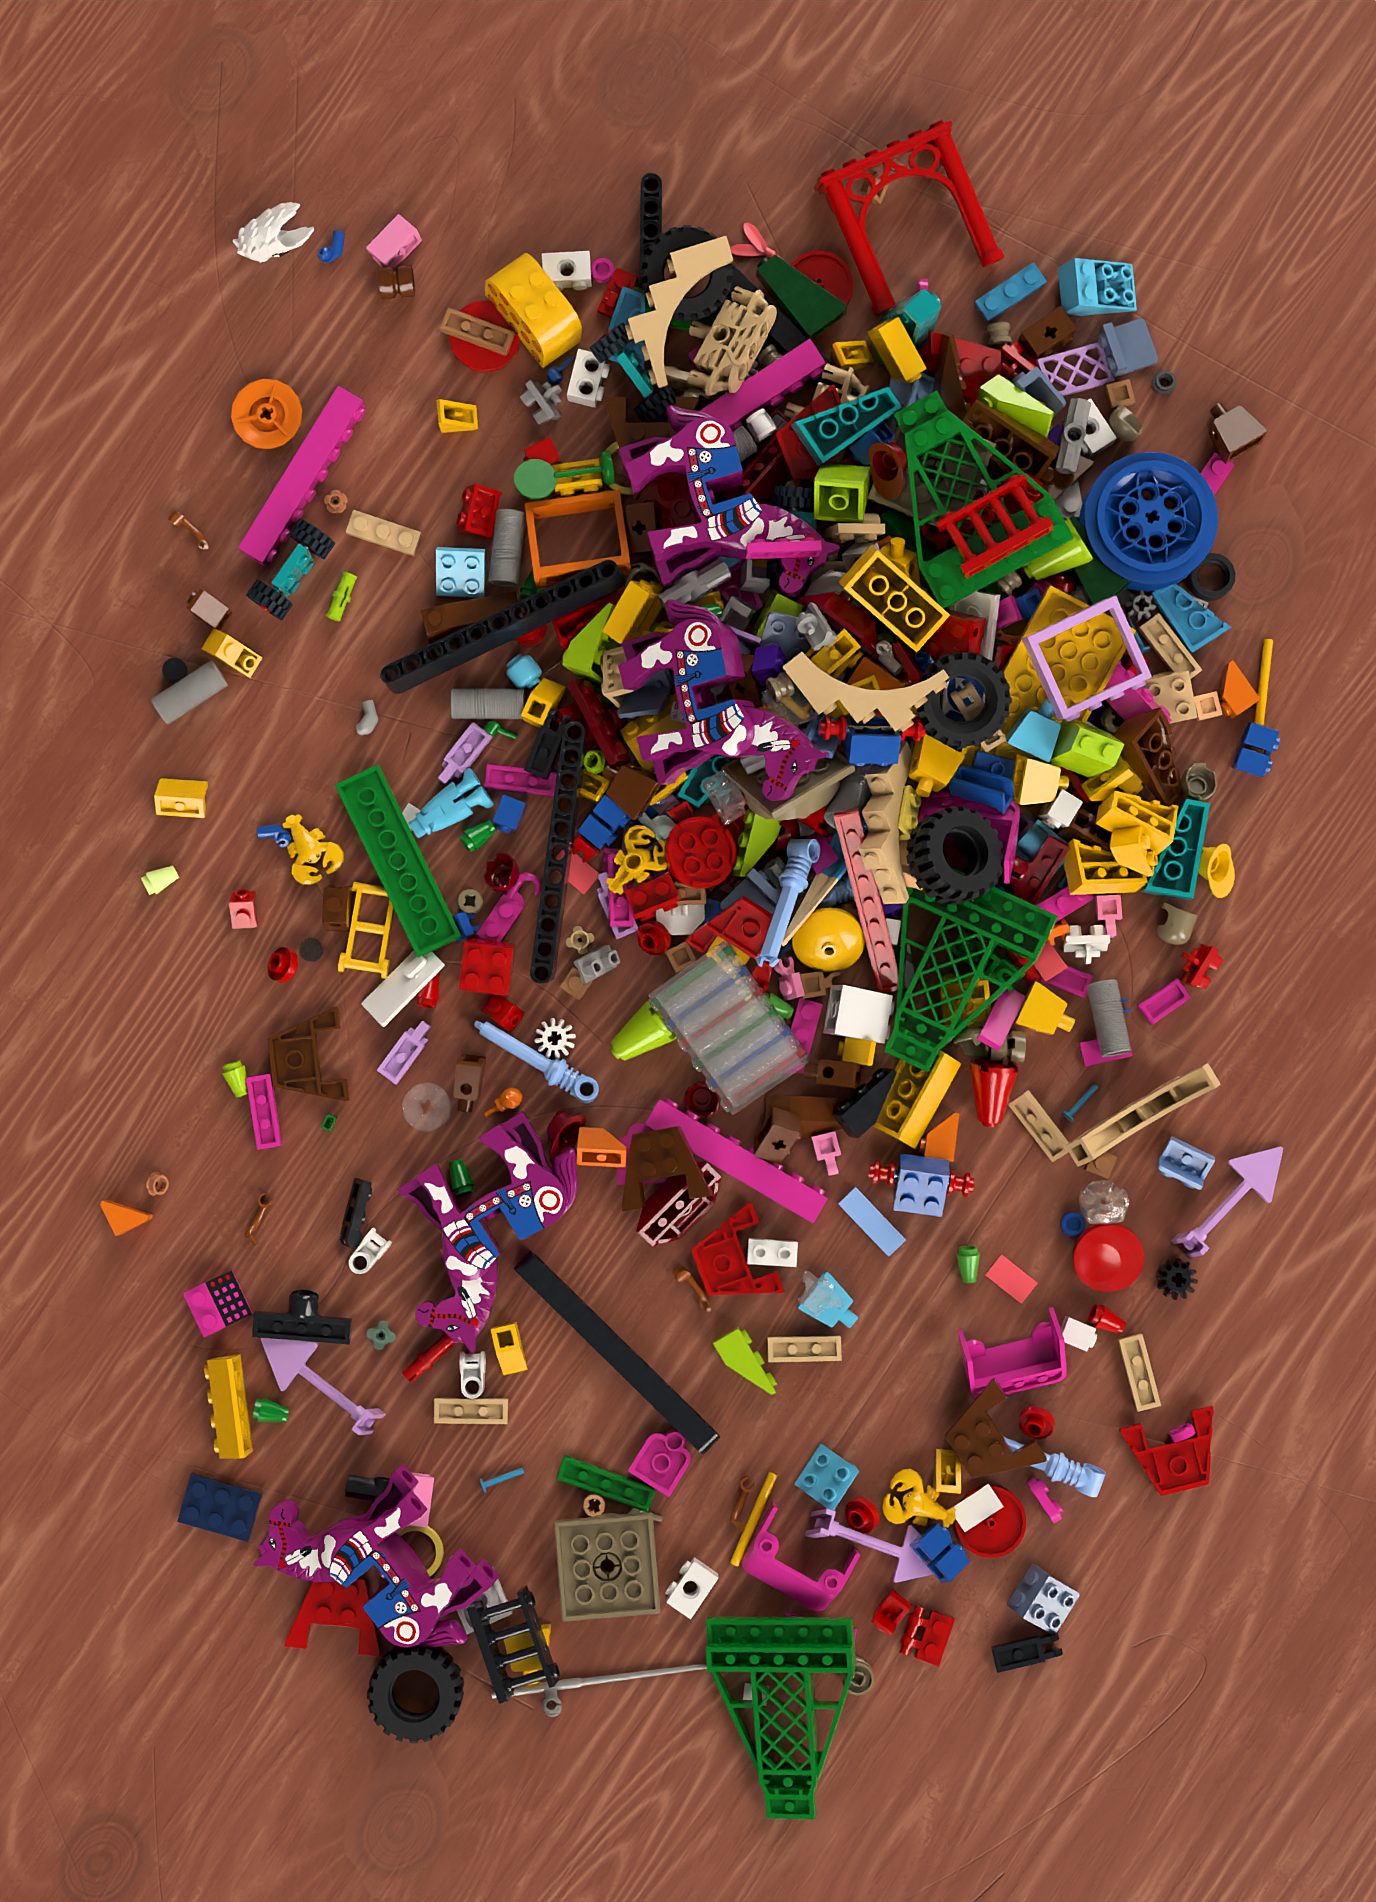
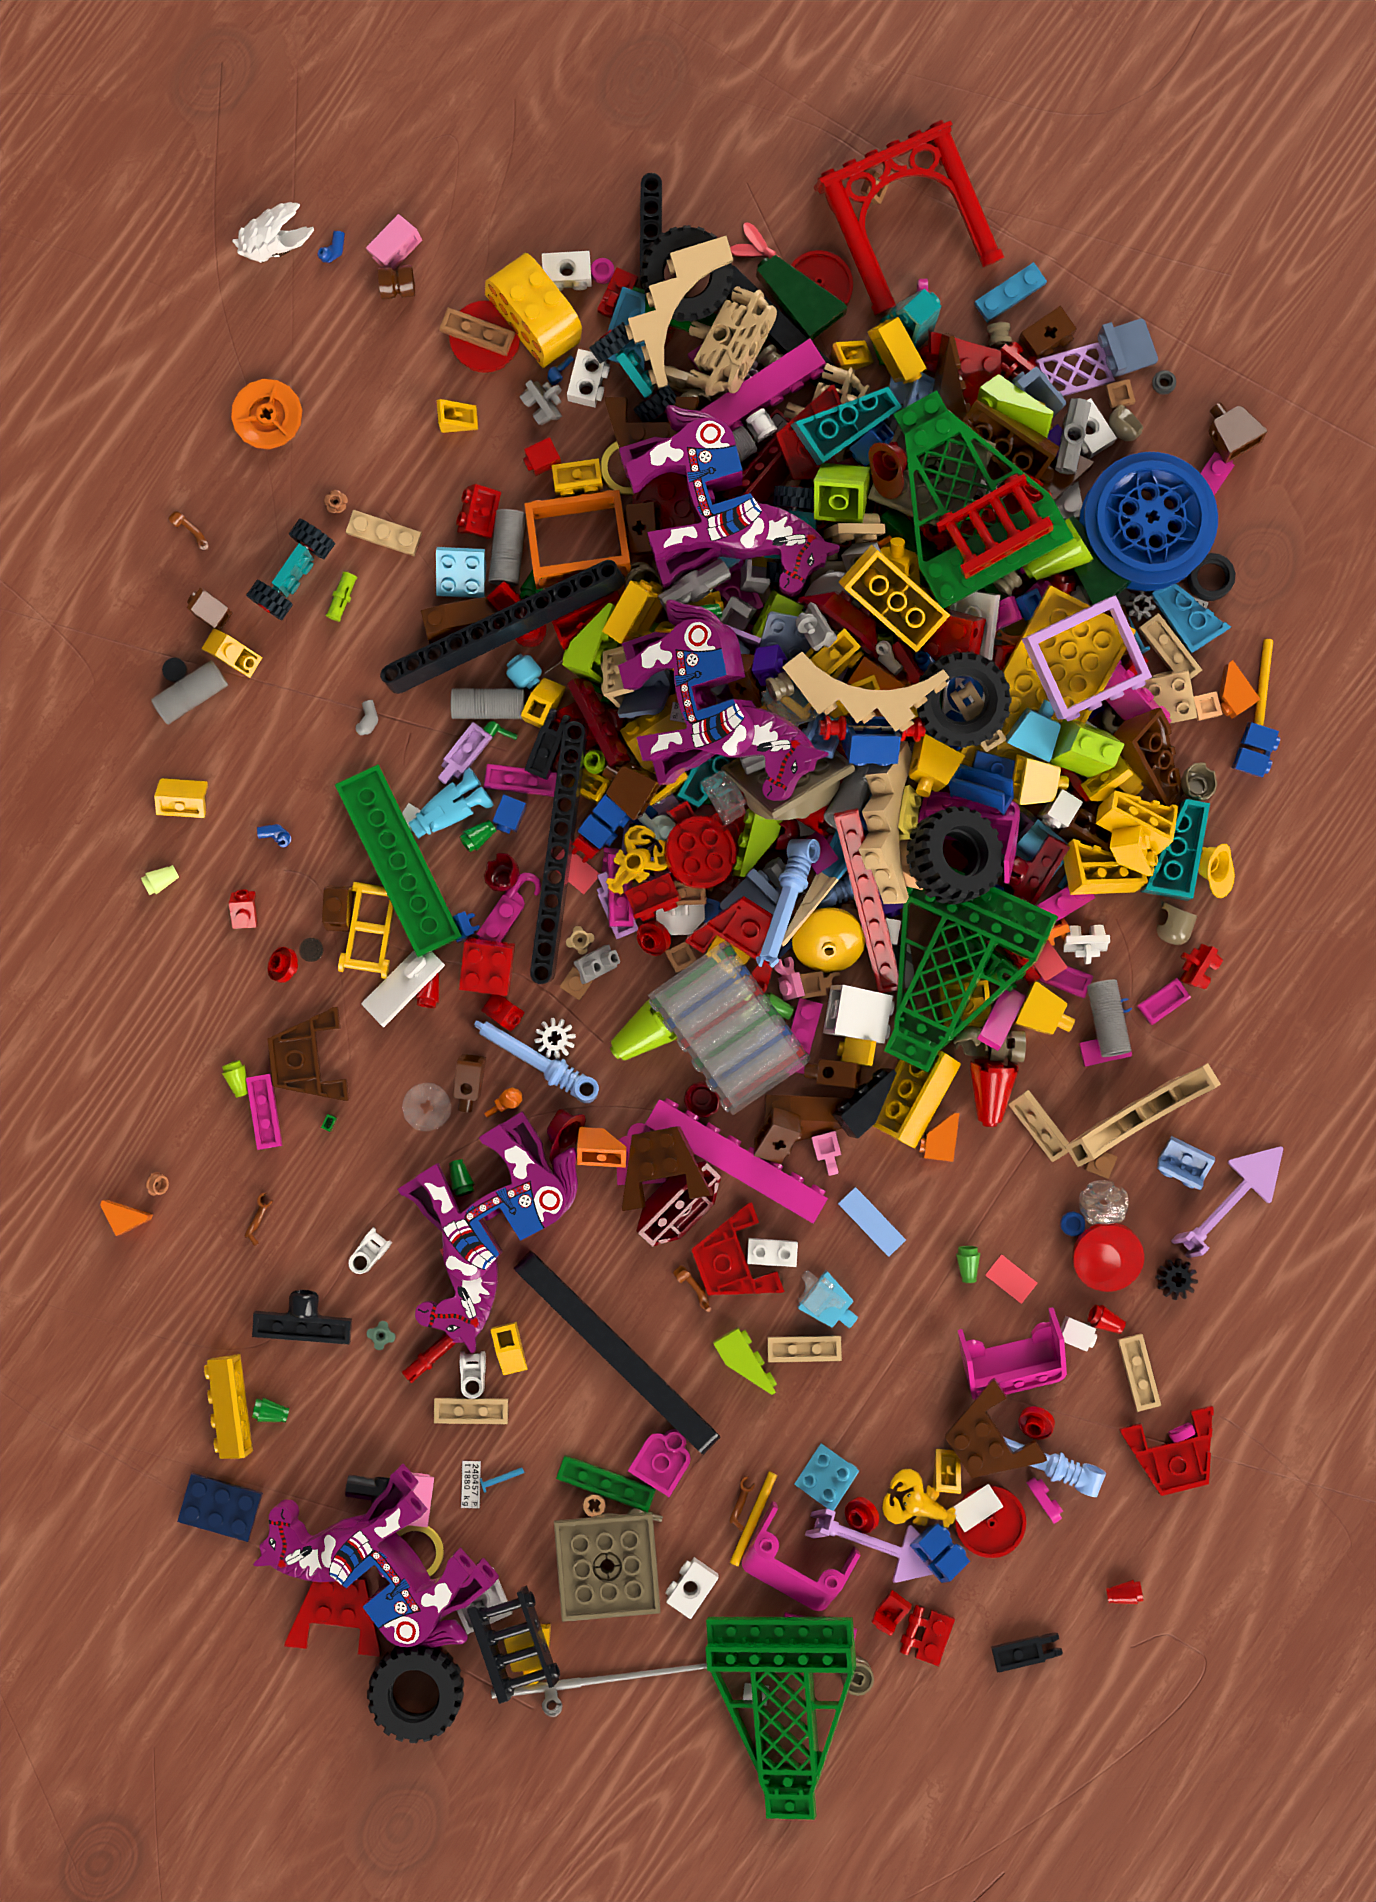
slope [183,1270,253,1337] -> none
dark pink brick [238,386,366,568] -> none
lavender piece [261,1338,386,1435] -> none
yellow animal [283,814,344,885] -> none
black hinge [339,1178,372,1248] -> none
lavender hinge [377,1021,431,1085] -> none
dark tan wheel [458,889,484,914] -> none
green piece [514,450,614,499] -> none
dark pink plate [745,537,822,559] -> none
brick [868,1154,974,1217] -> none
sand blue bracket [1007,1563,1079,1634] -> none
medium azure slope [1058,258,1137,316] -> none
dark azure pin [1062,1084,1099,1122] -> none
bright pink plate [1095,895,1122,938] -> none
none -> white sticker [461,1461,481,1508]
none -> red tile [486,581,520,611]
none -> red cone [1106,1579,1144,1604]

